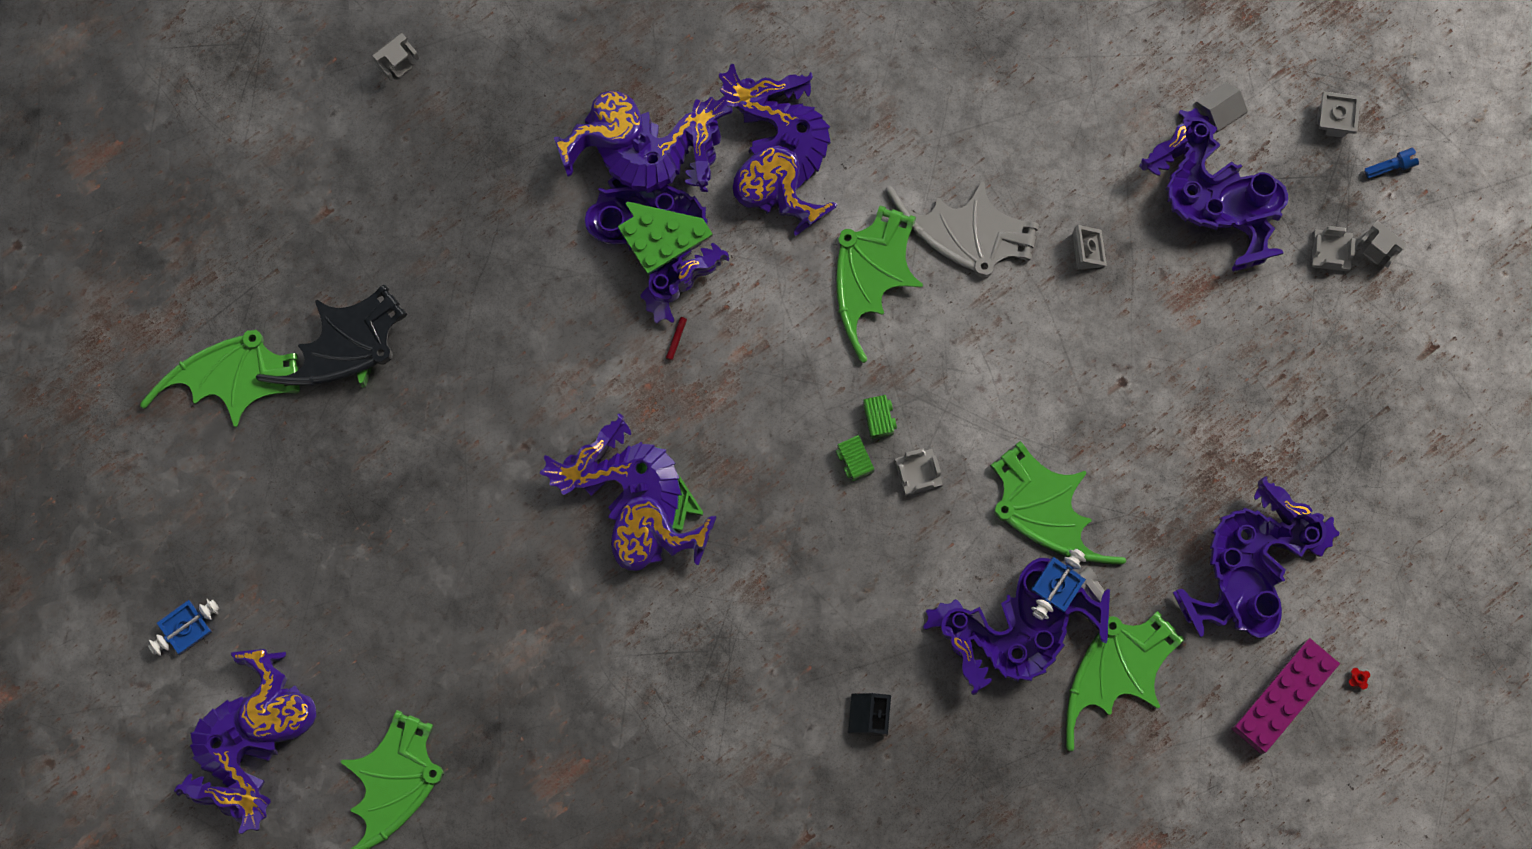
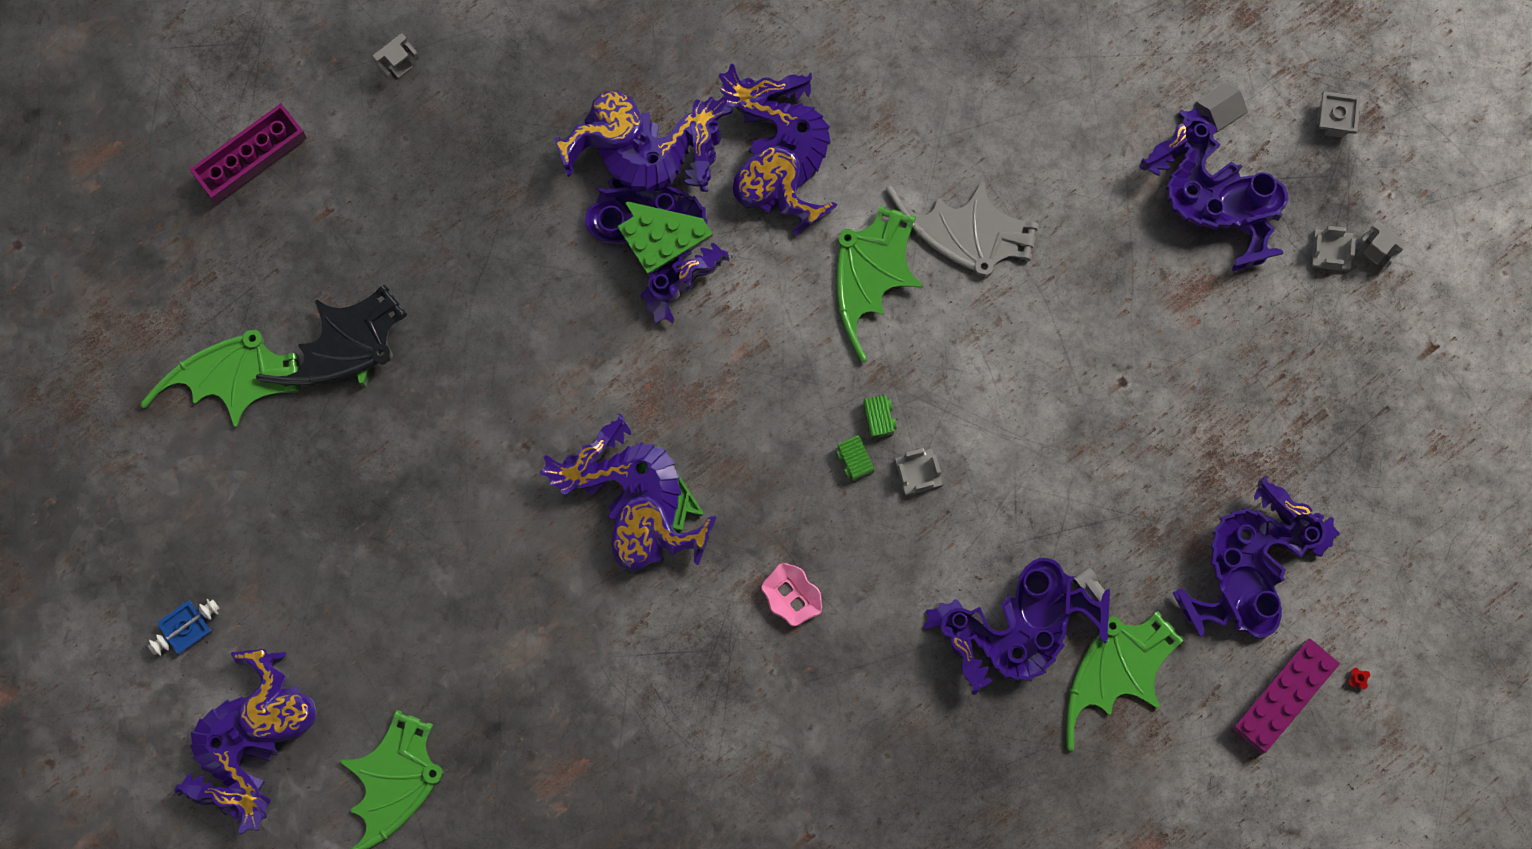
dark red piece [666,317,687,361] -> none
black slope [848,693,891,737] -> none
bright green animal [990,441,1126,565] -> none
blue plate [1031,549,1086,620] -> none
light grey slope [1072,225,1107,270] -> none
blue piece [1365,148,1419,178] -> none
none -> magenta brick [189,103,307,204]
none -> bright pink piece [761,563,822,627]

